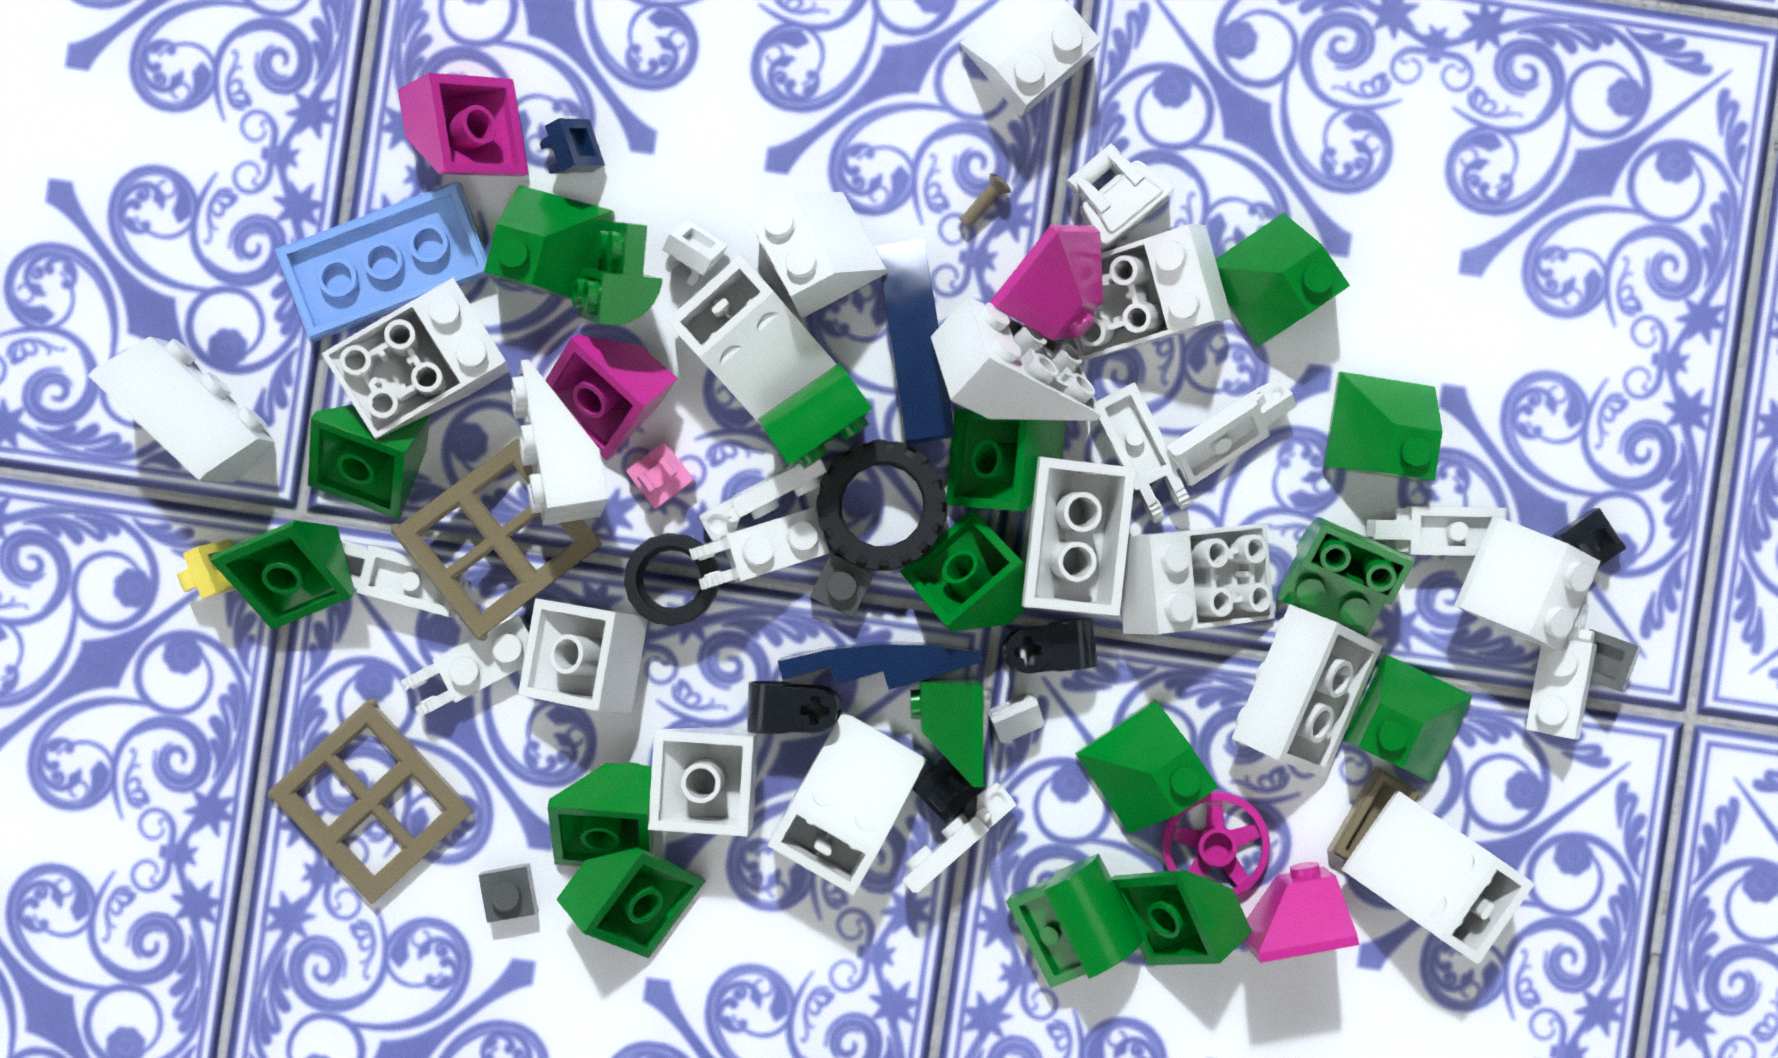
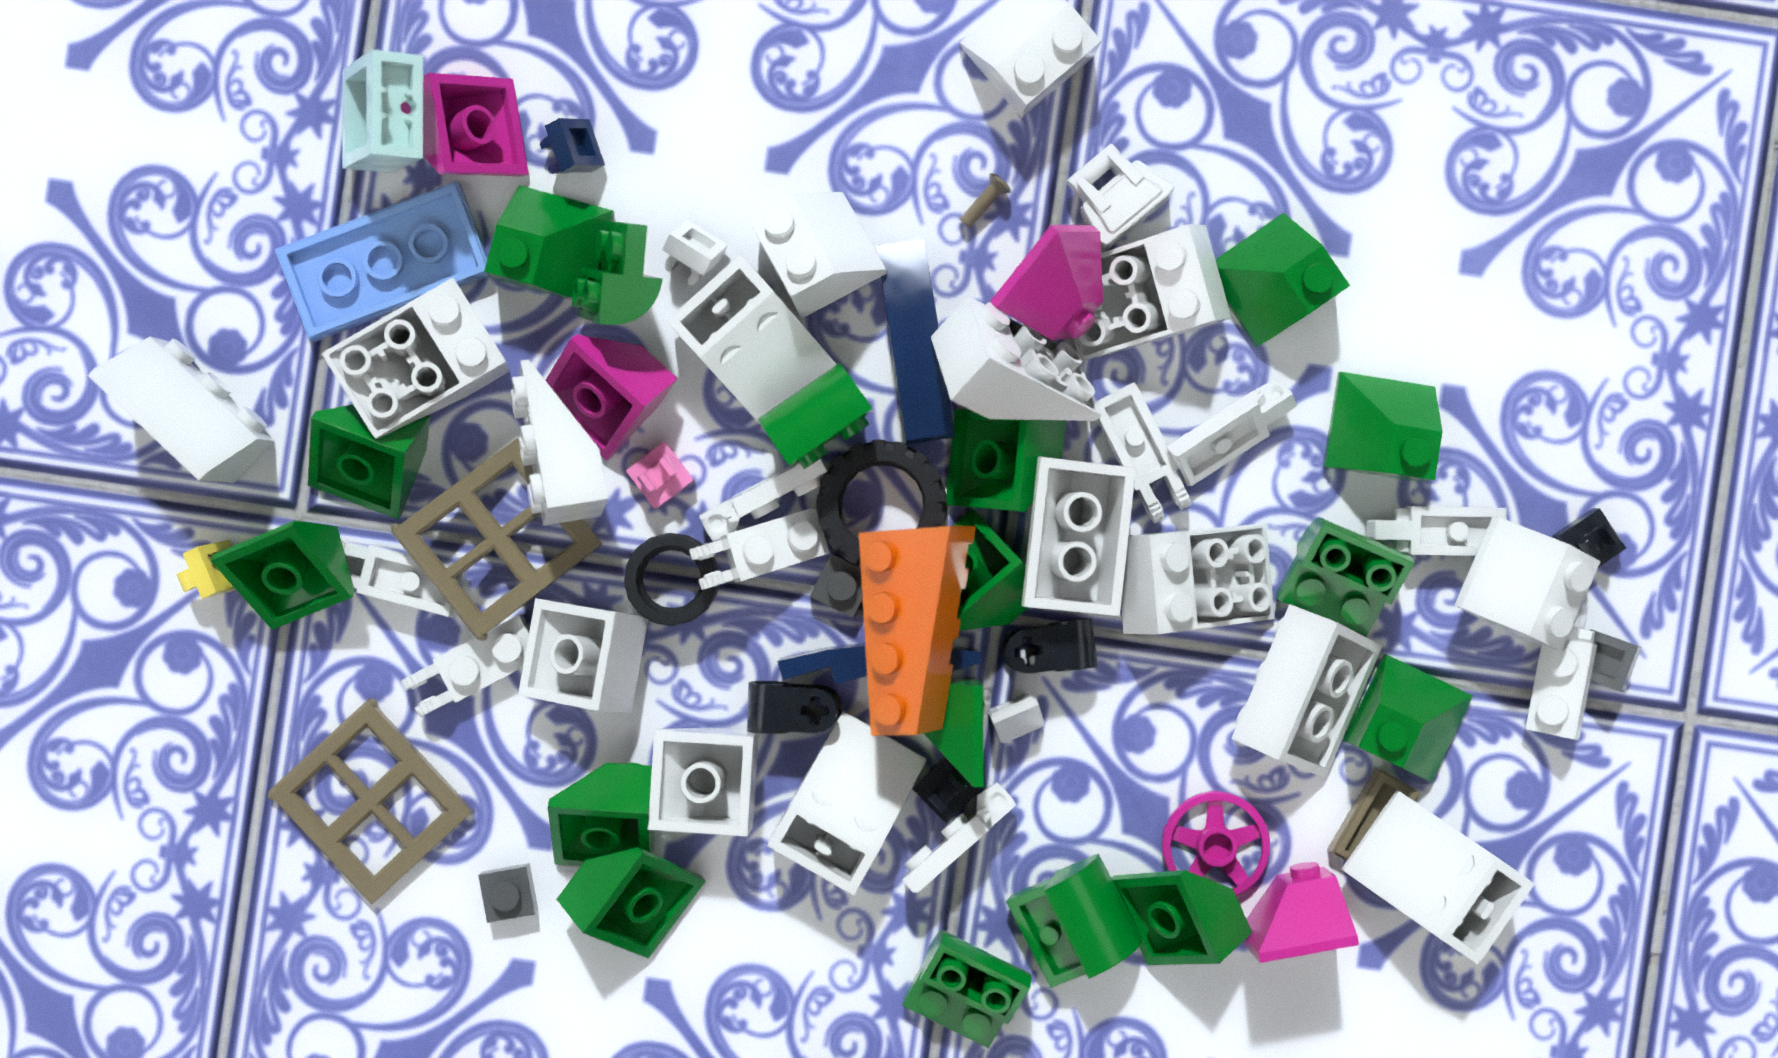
green slope [1075,700,1219,834] -> none
none -> light aqua window [342,49,423,173]
none -> orange wedge [859,526,976,736]
none -> green brick [902,930,1031,1048]

